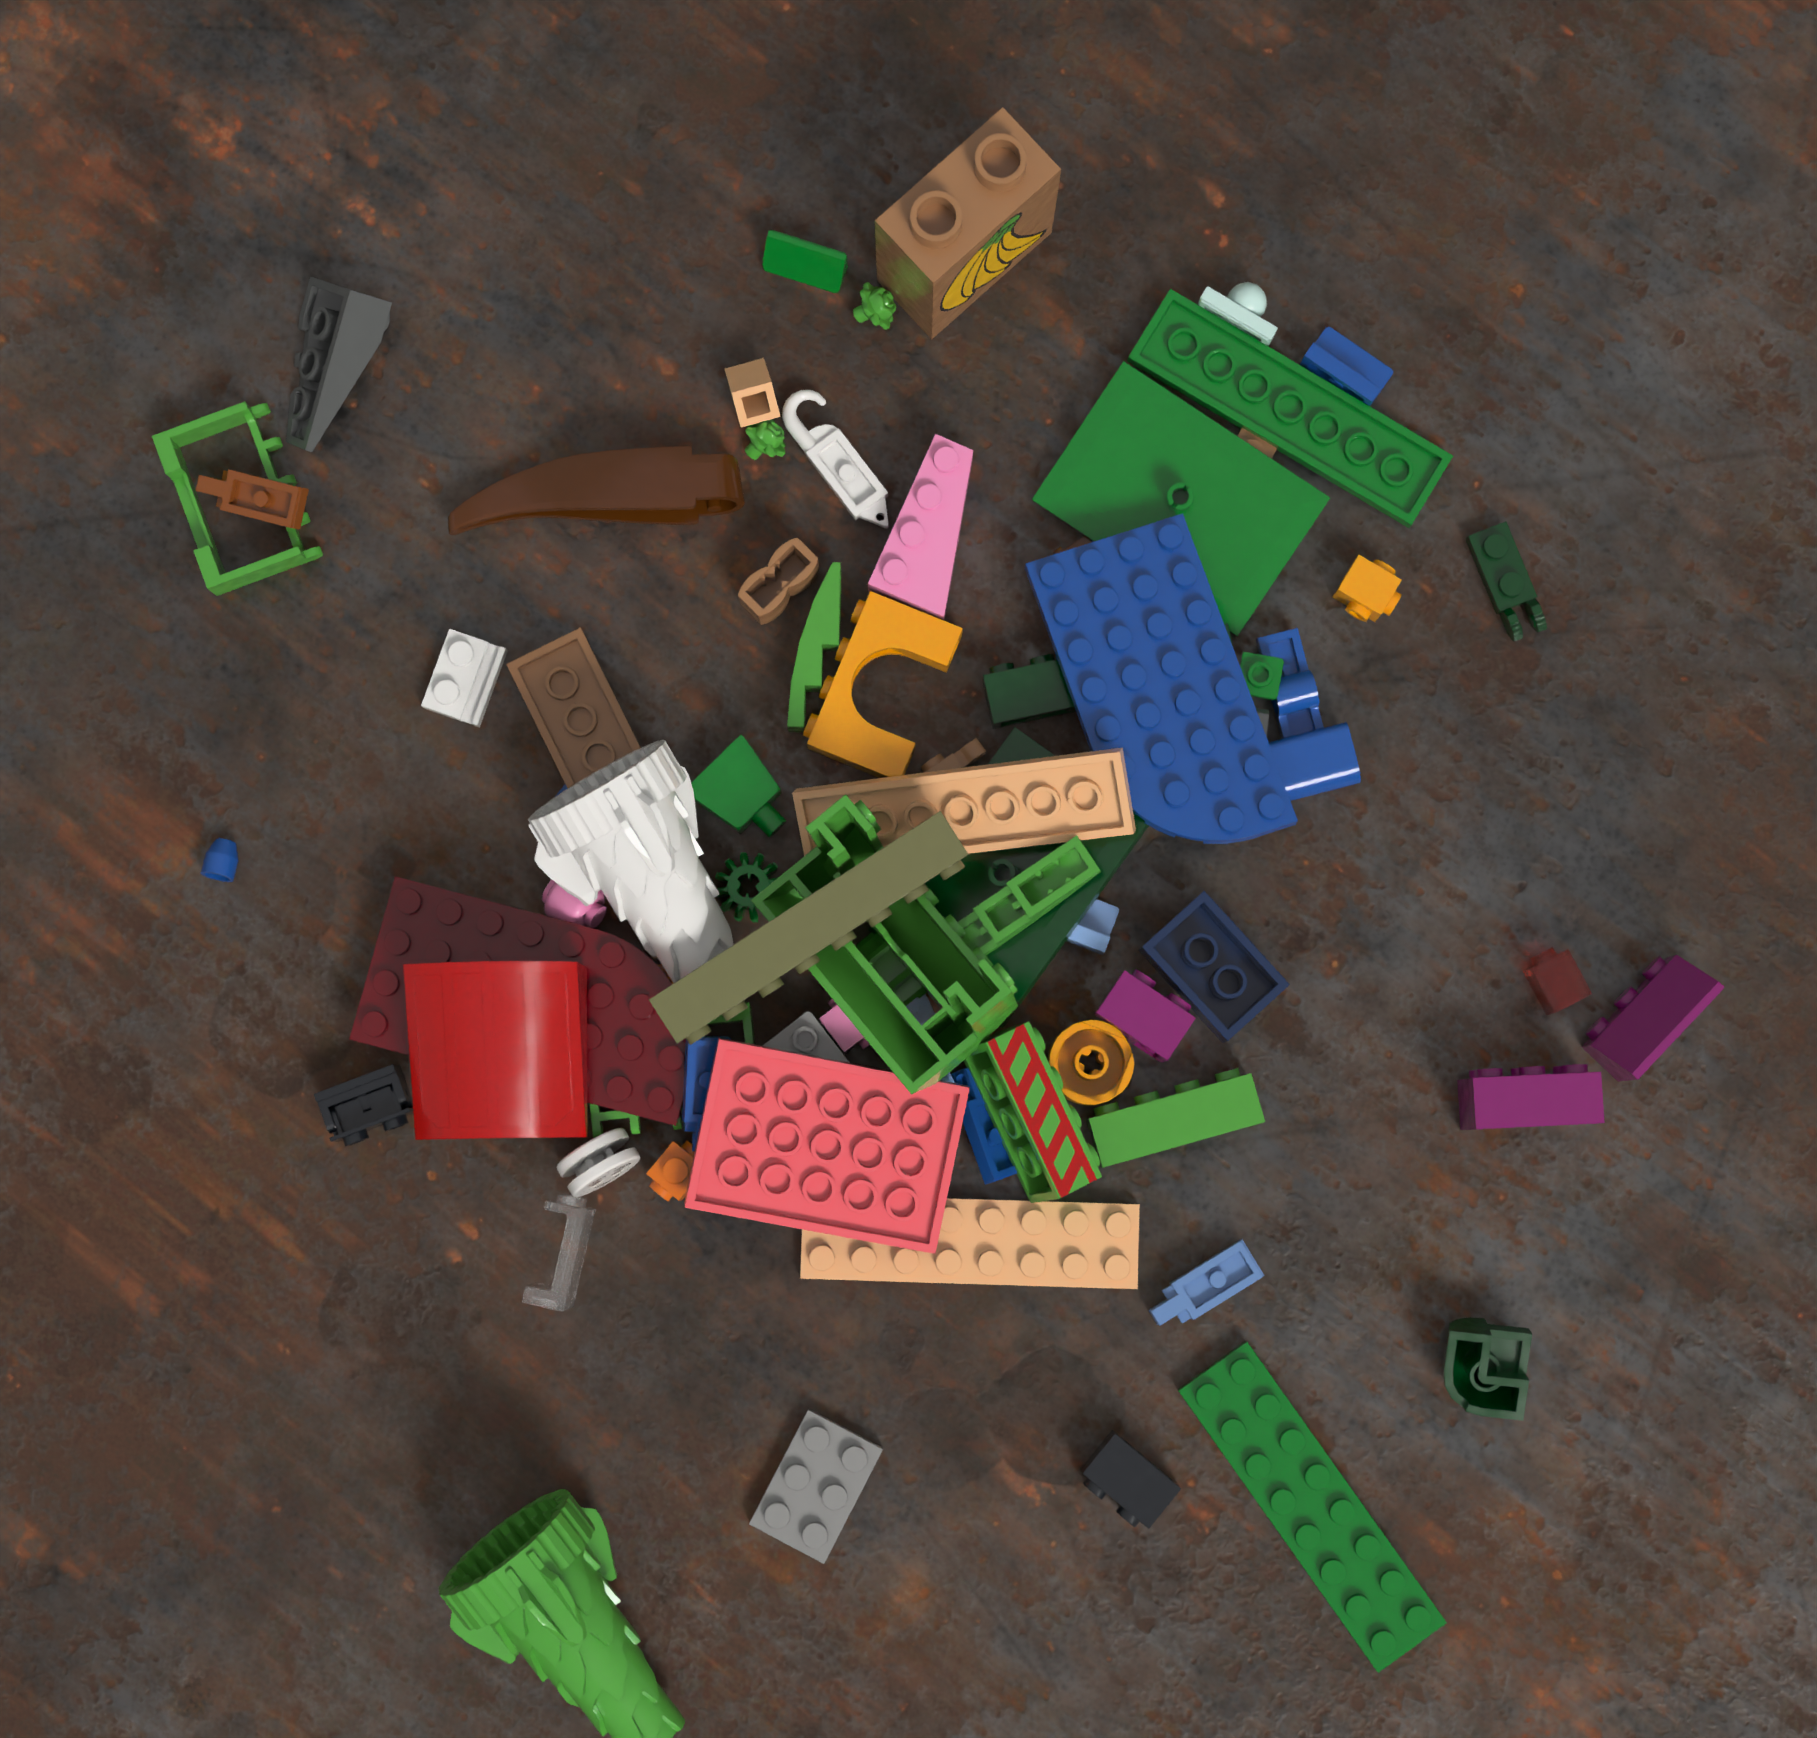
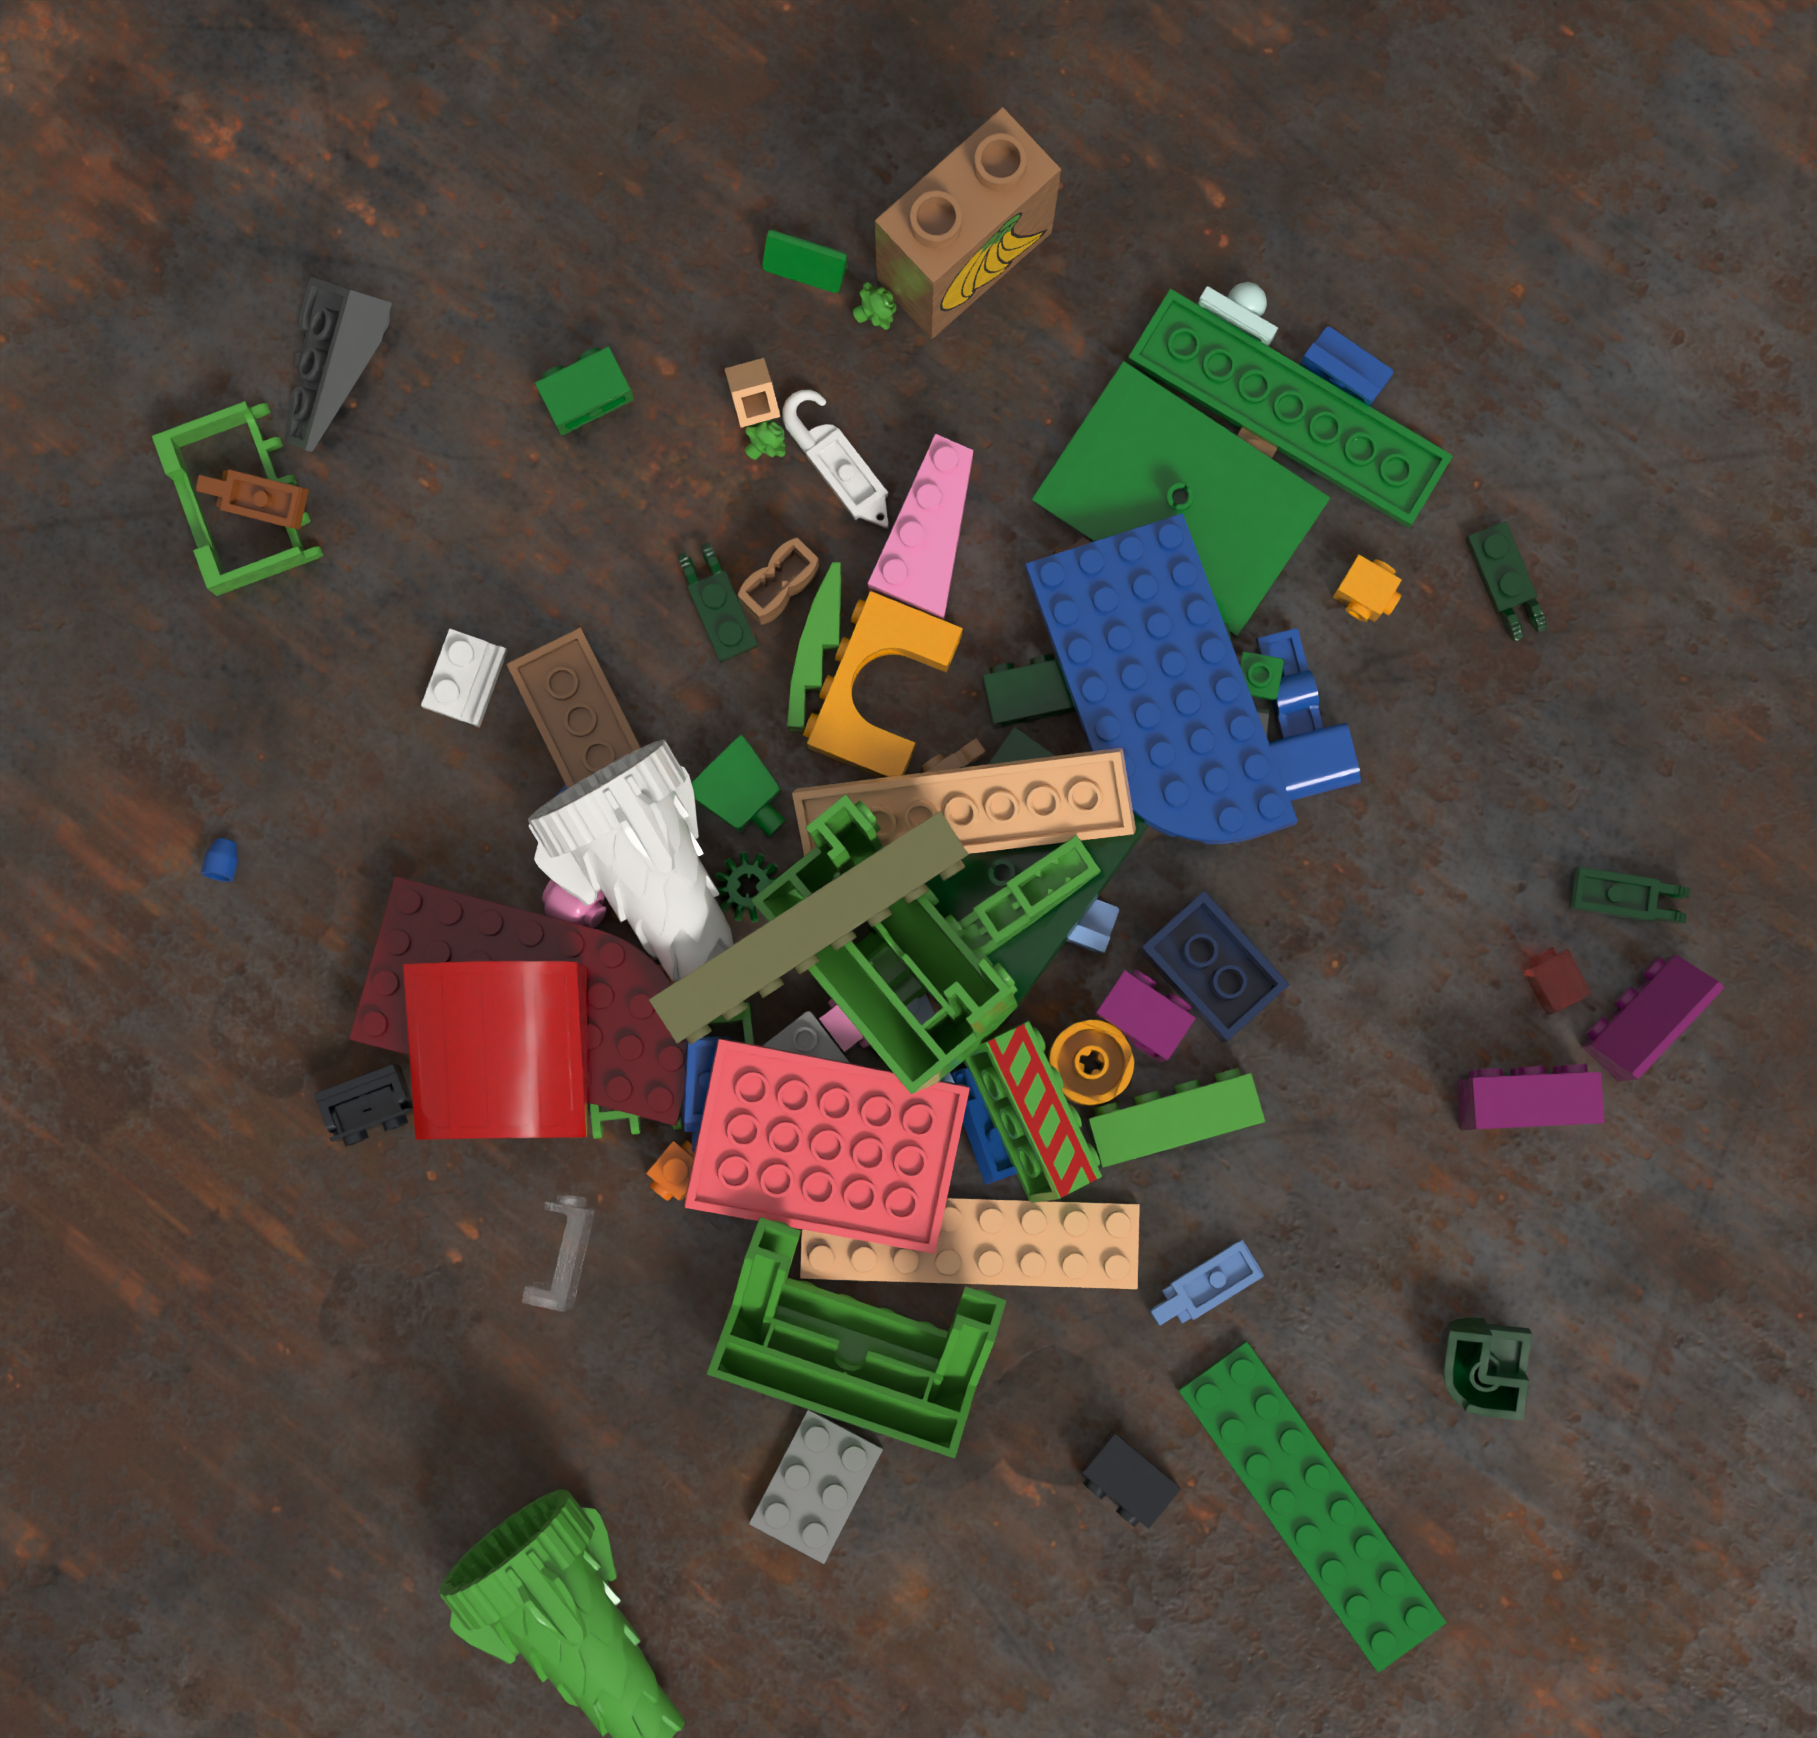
reddish brown animal [448,446,745,535] -> none
white head [556,1128,640,1197] -> none
none -> green brick [535,346,634,436]
none -> dark green hinge [678,542,758,663]
none -> bright green wedge [707,1217,1007,1458]
none -> dark green hinge [1568,867,1690,924]

